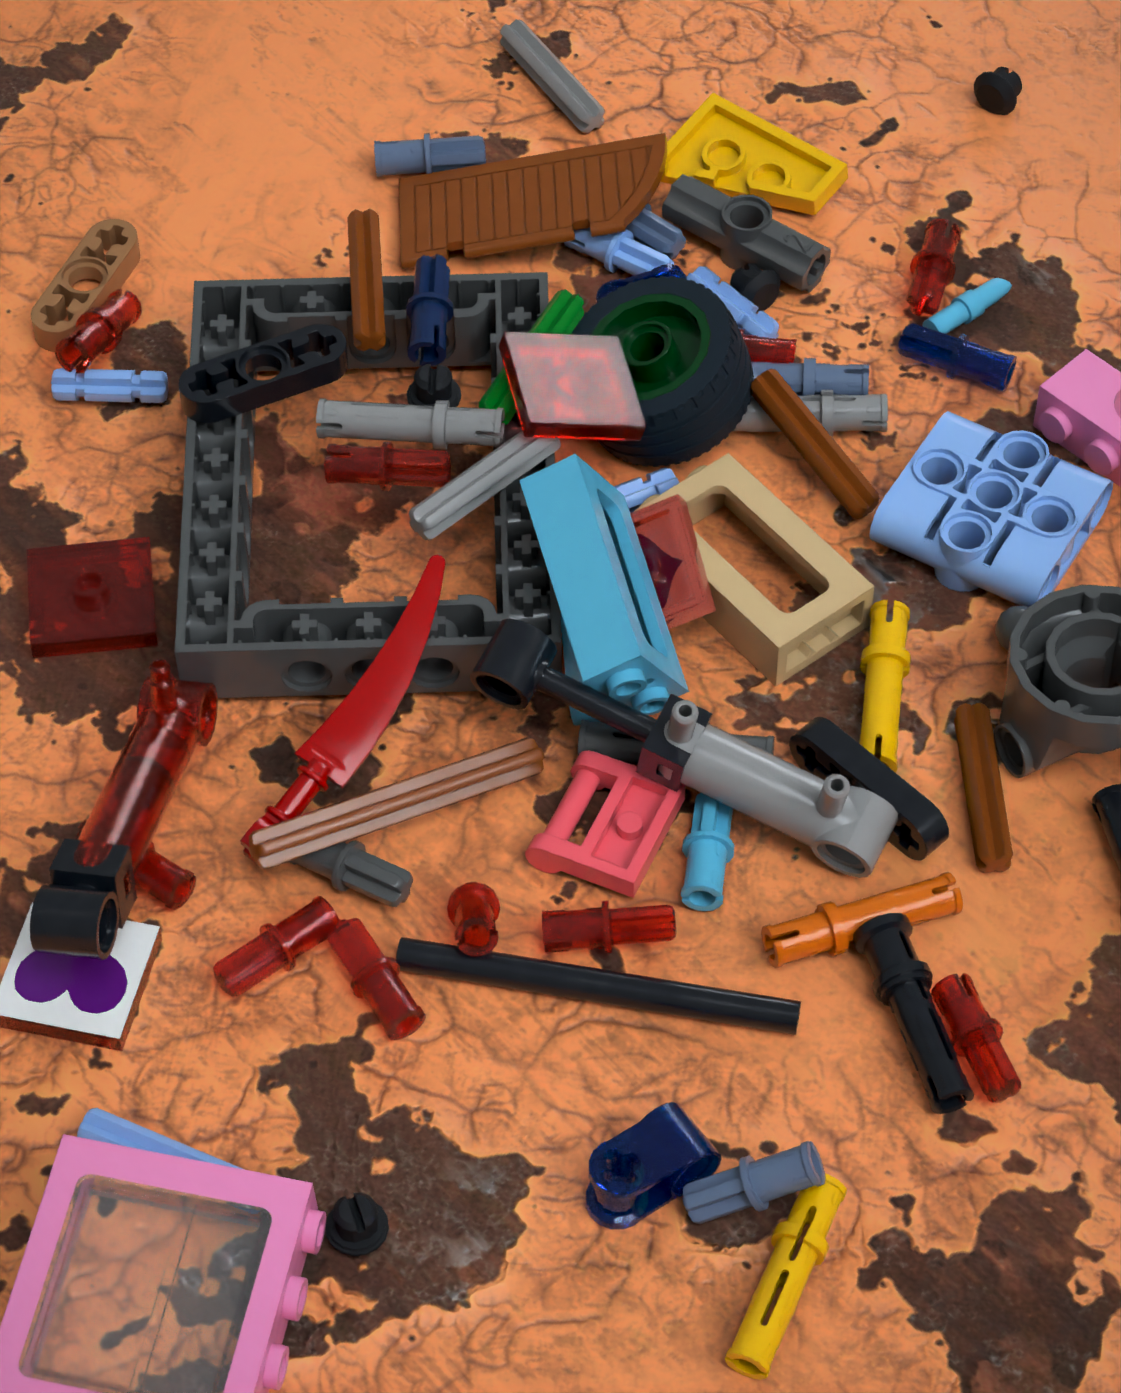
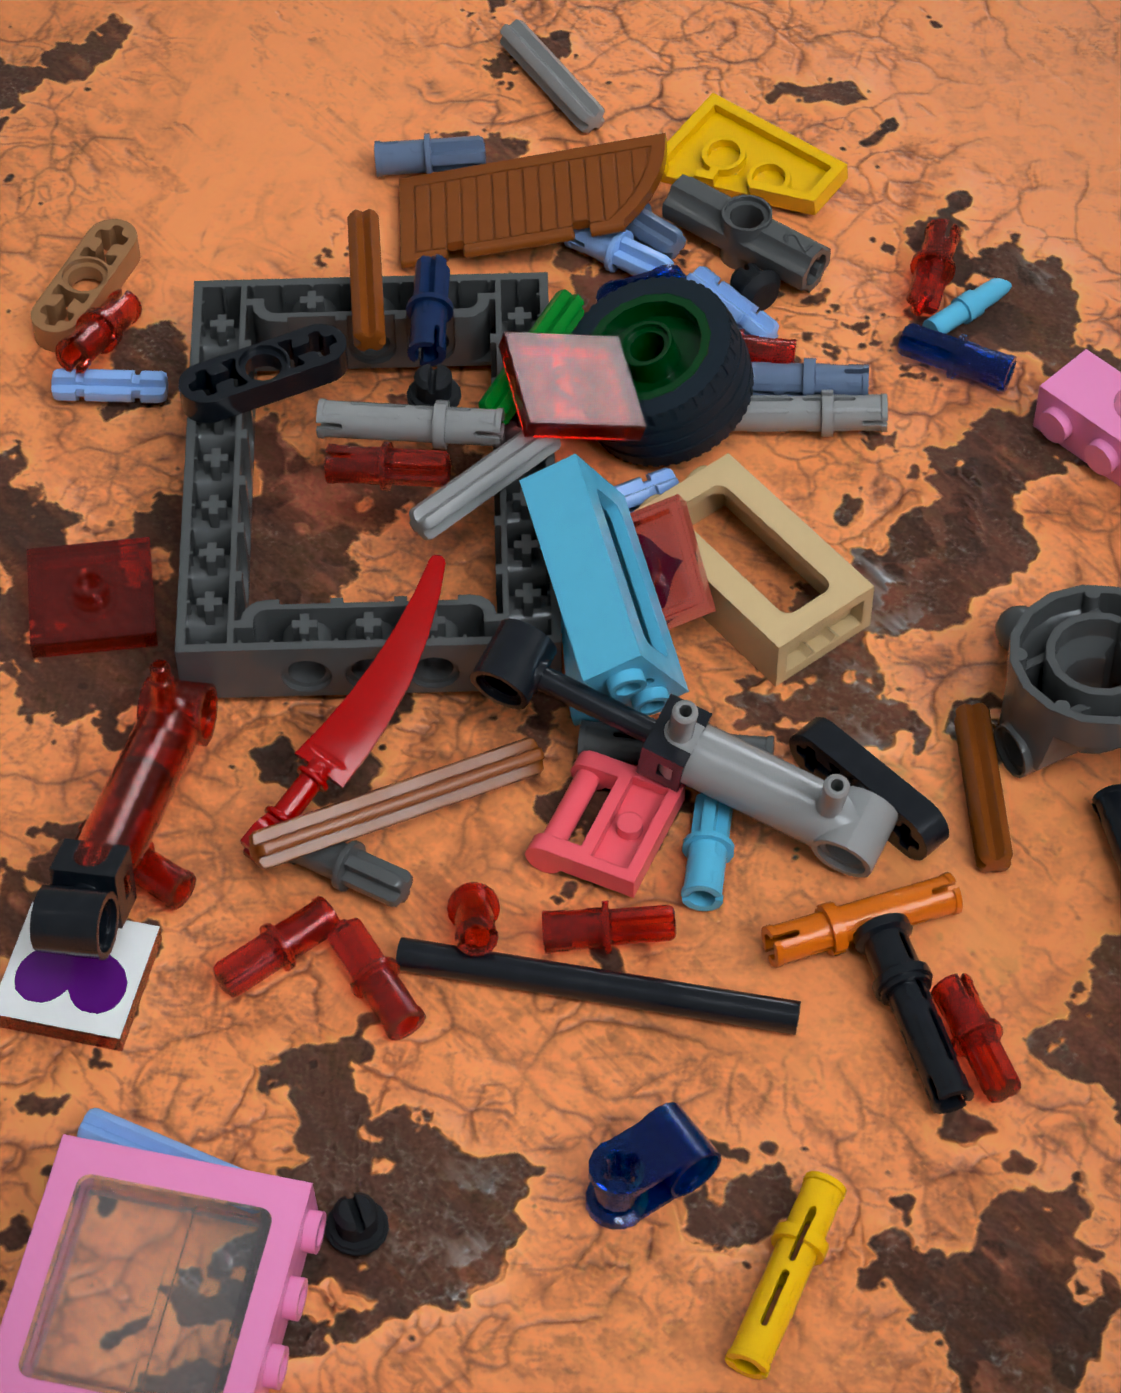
sand blue axle [682,1141,826,1224] -> none
dark orange axle [751,369,880,519] -> none
yellow pin [859,600,911,773] -> none
light blue connector [869,411,1113,607] -> none
black piece [974,67,1022,115] -> none

